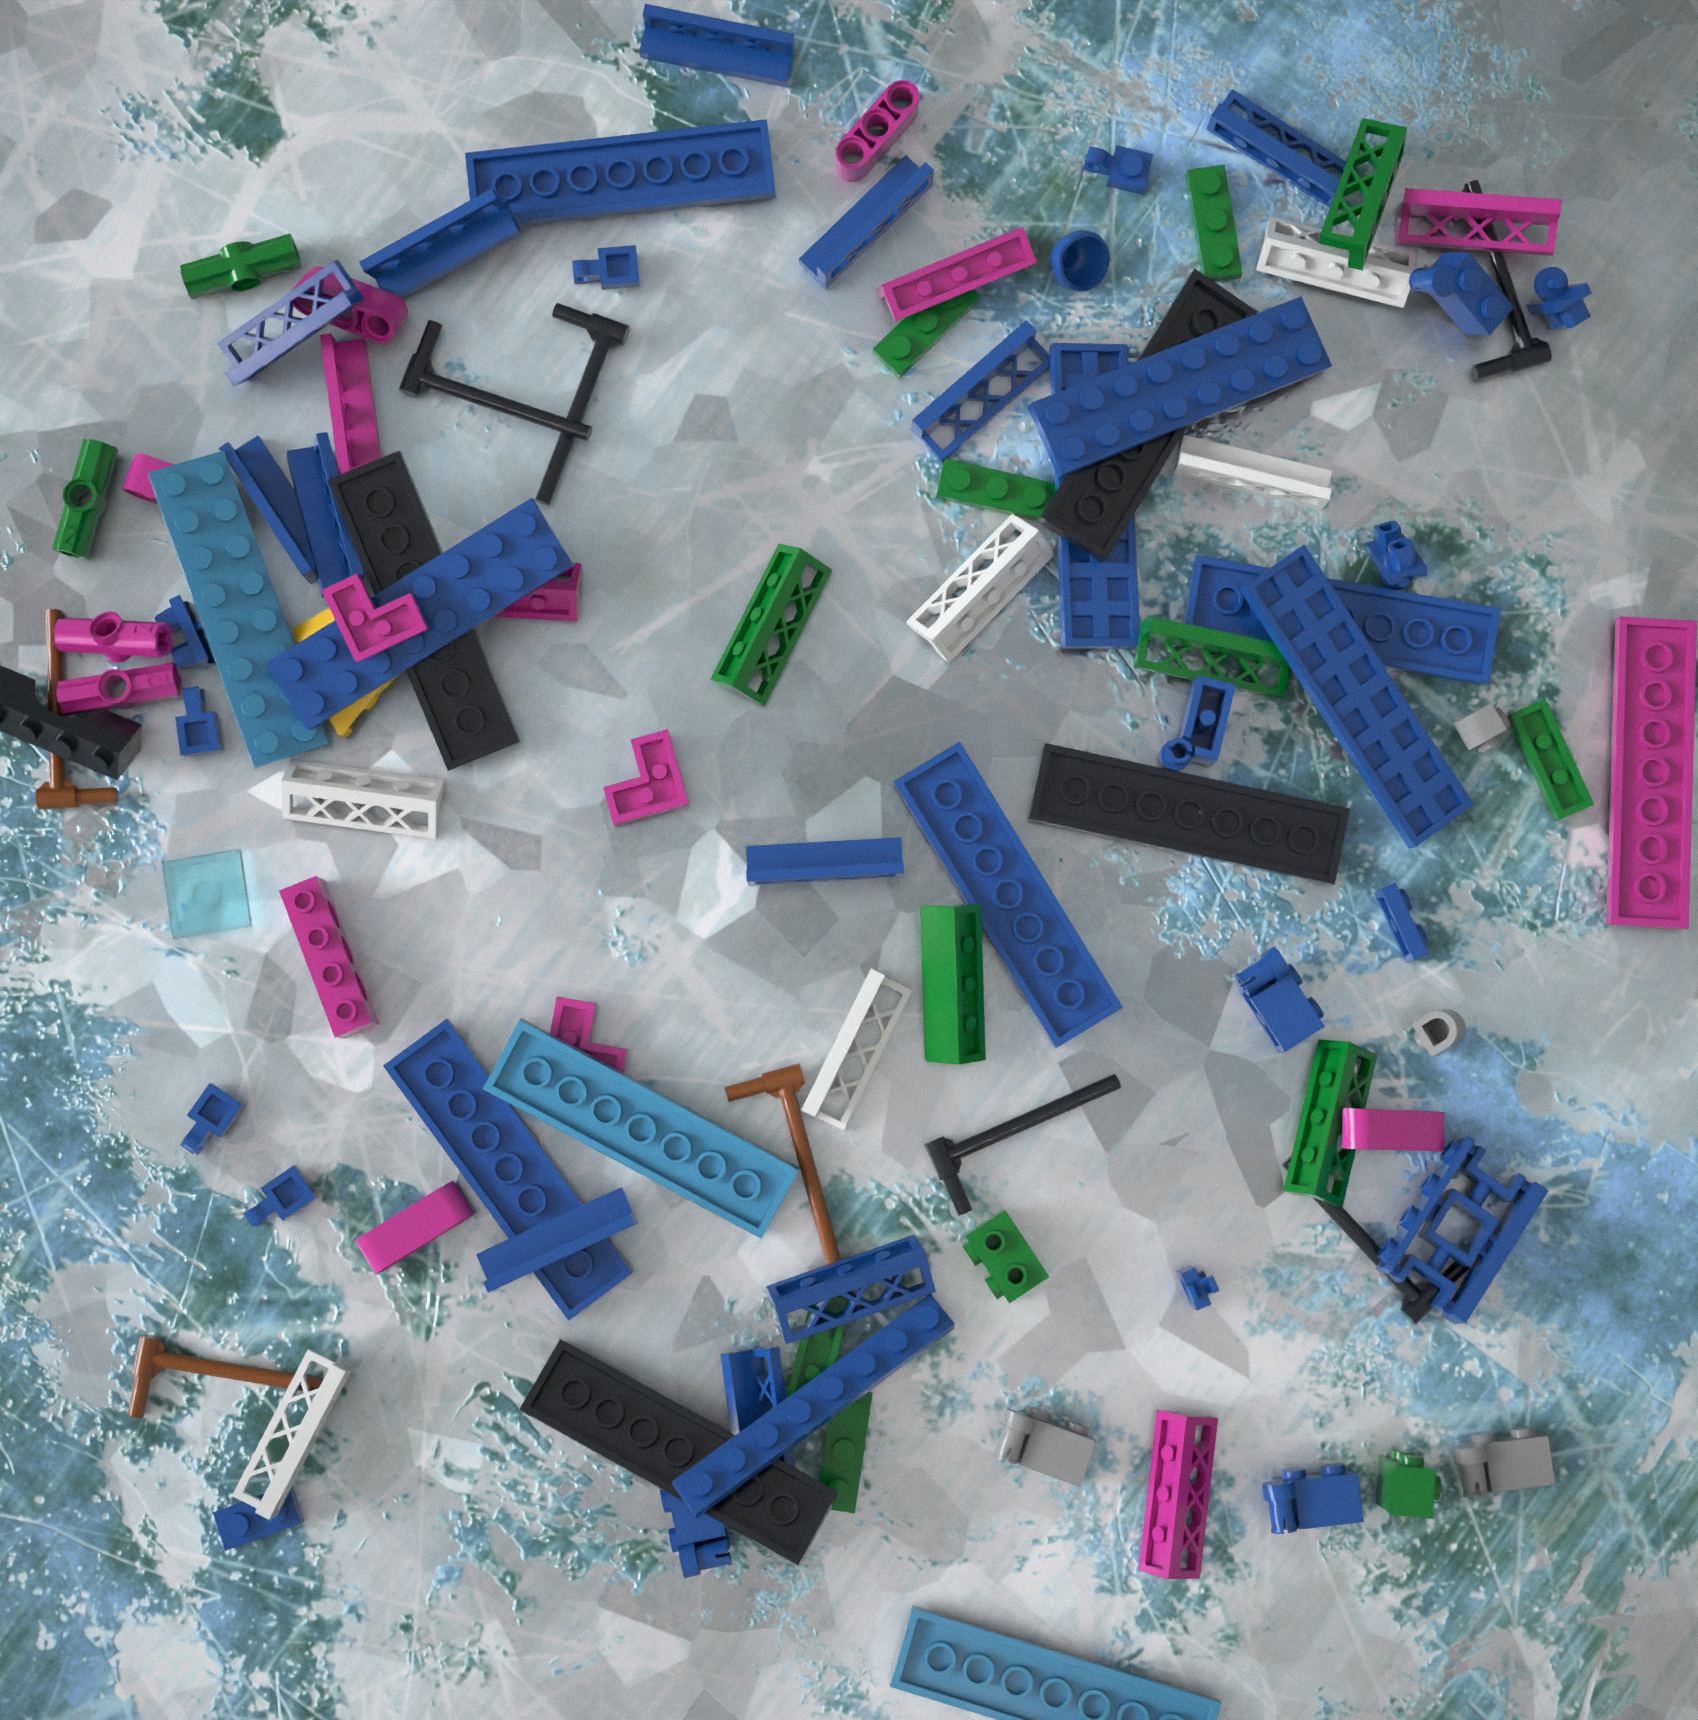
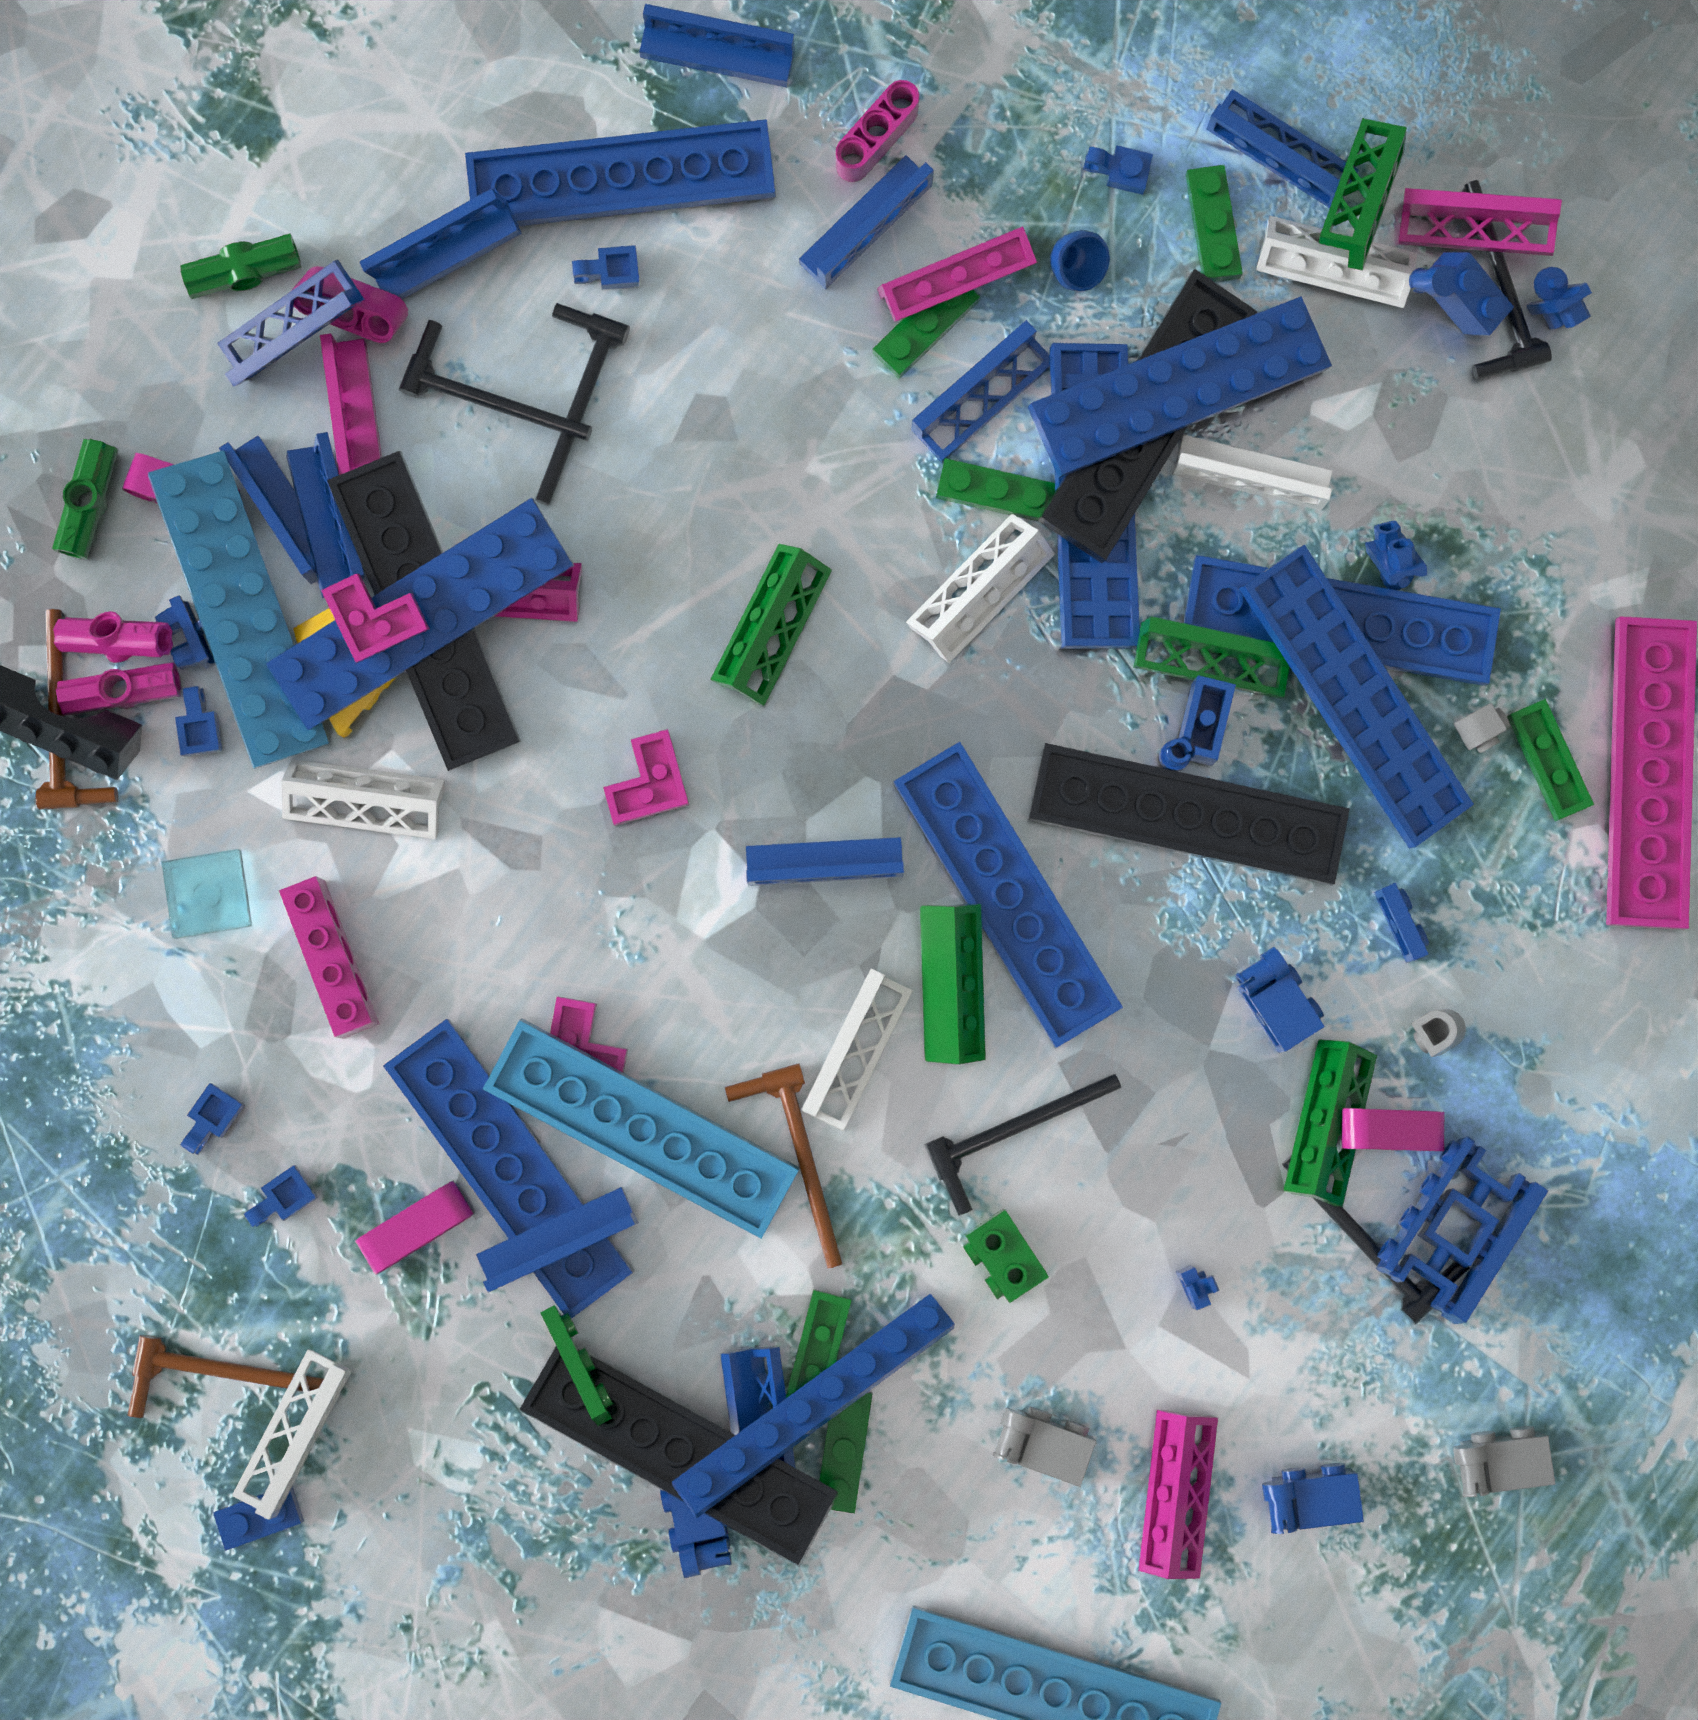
blue fence [766,1235,936,1344] -> none
green brick [1375,1450,1441,1519] -> none
none -> green plate [540,1305,613,1426]

